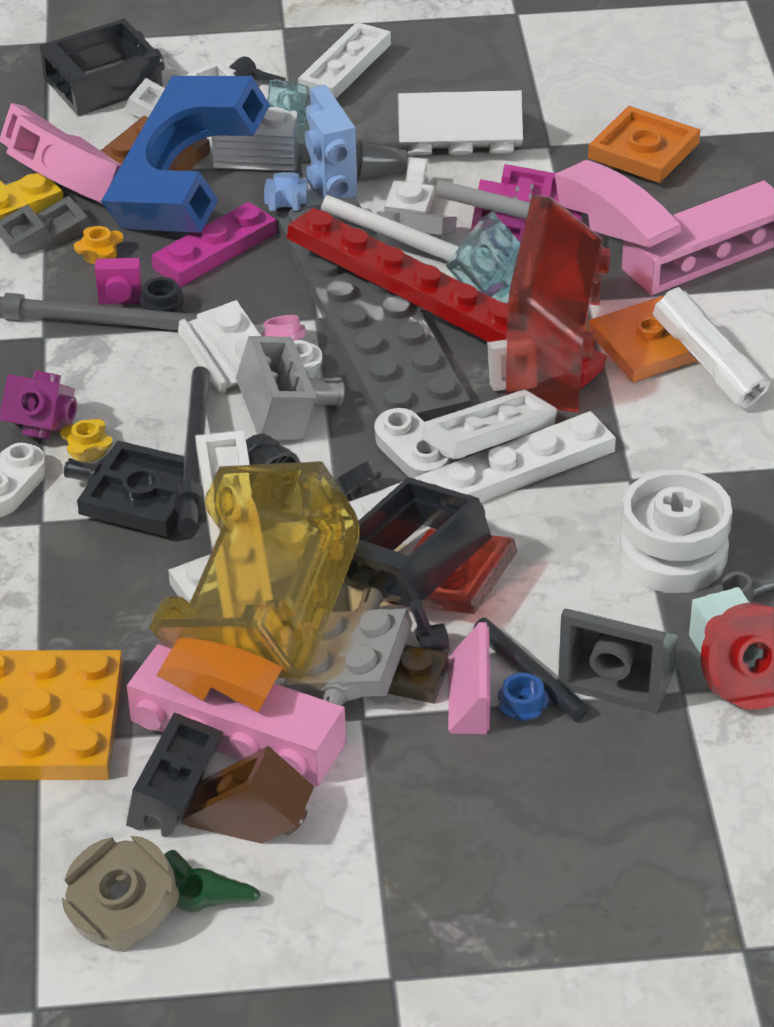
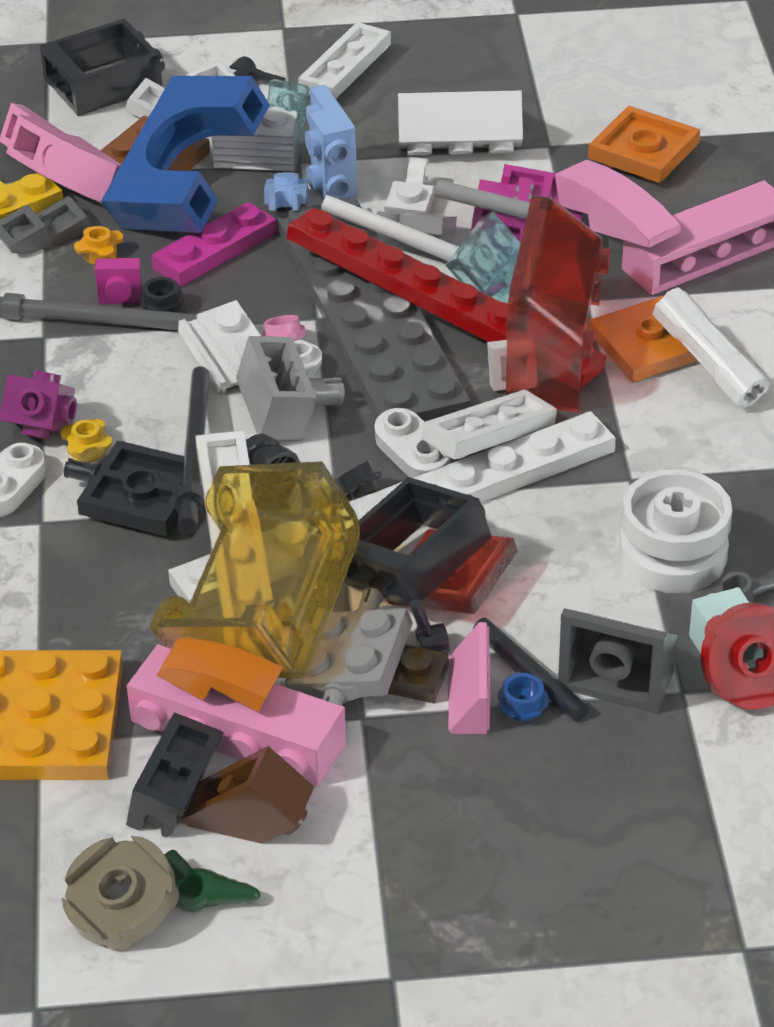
dark grey cone [356,139,408,180] -> none

